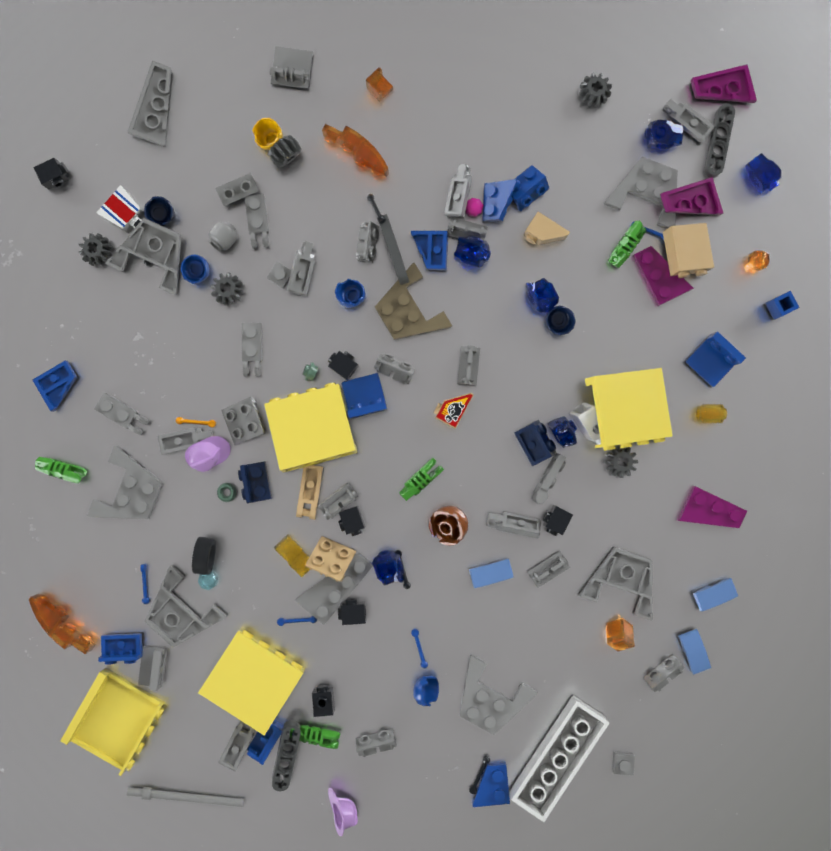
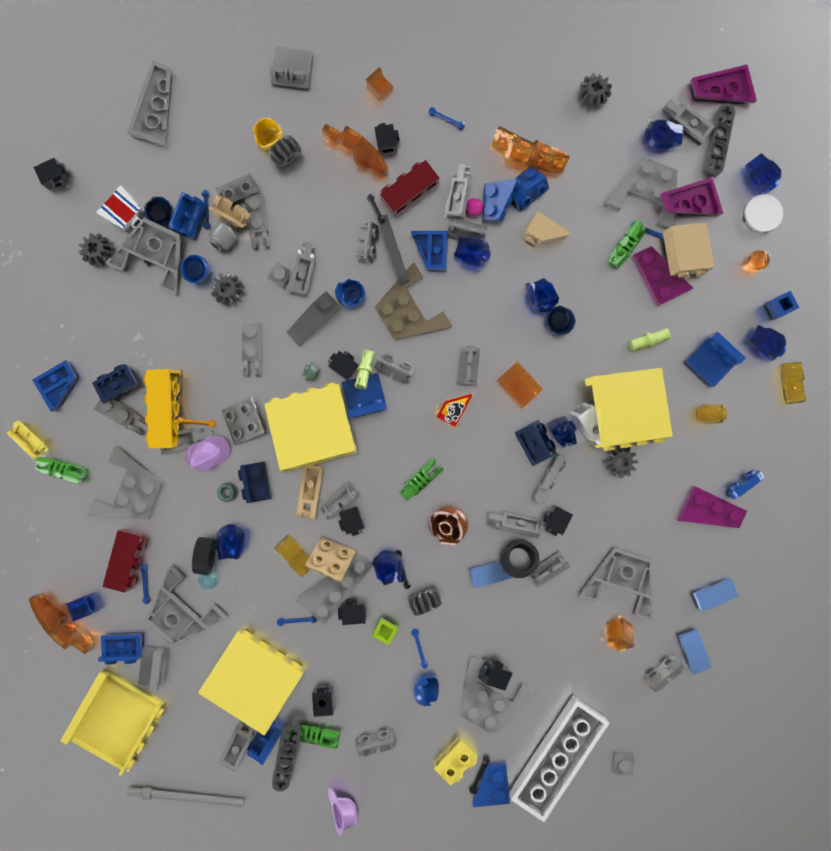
none -> light yellow hinge [6,420,49,459]
none -> clear blue brick [66,593,99,622]
none -> dark blue bracket [92,364,138,404]
none -> dark red brick [102,529,146,593]
none -> yellow wedge [144,369,181,448]
none -> blue hinge [168,192,207,239]
none -> blue hinge [201,190,211,230]
none -> tan hinge [209,196,251,228]
none -> clear blue hand [215,524,245,560]
none -> dark grey slope [286,291,341,347]
none -> yellowish green pin [354,350,374,390]
none -> lime panel [372,618,399,645]
none -> black brick [374,123,400,155]
none -> dark red brick [380,160,440,217]
none -> dark grey gear [408,588,442,616]
none -> blue hinge [429,107,465,129]
none -> light yellow brick [433,735,478,786]
none -> black brick [478,660,513,691]
none -> clear orange slope [492,126,570,174]
none -> clear orange plate [497,361,543,408]
none -> black tyre [501,540,540,578]
none -> yellowish green pin [630,328,671,352]
none -> blue plate [728,470,764,499]
none -> white tile [744,194,783,233]
none -> clear blue hand [748,325,787,361]
none -> clear yellow slope [781,362,807,404]

